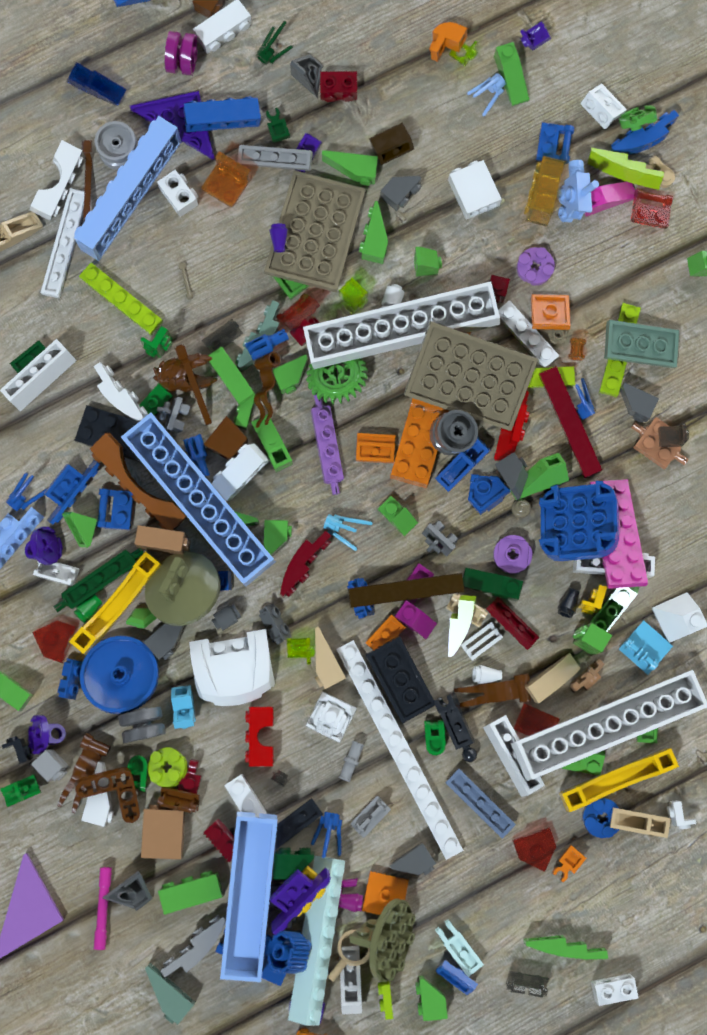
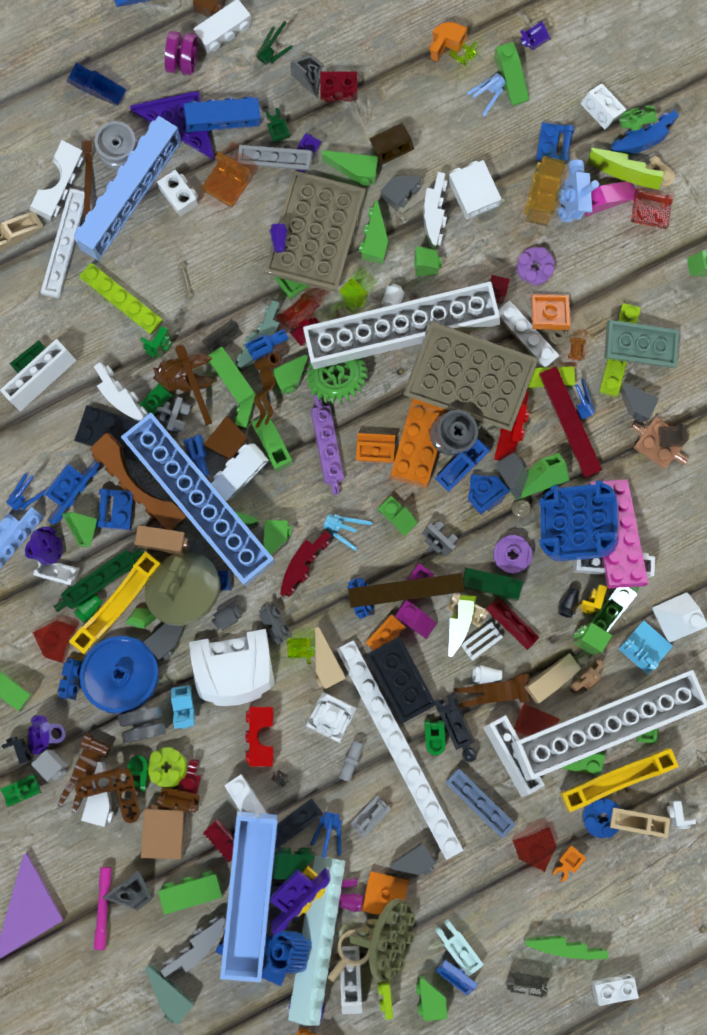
none -> white slope [423,172,448,250]

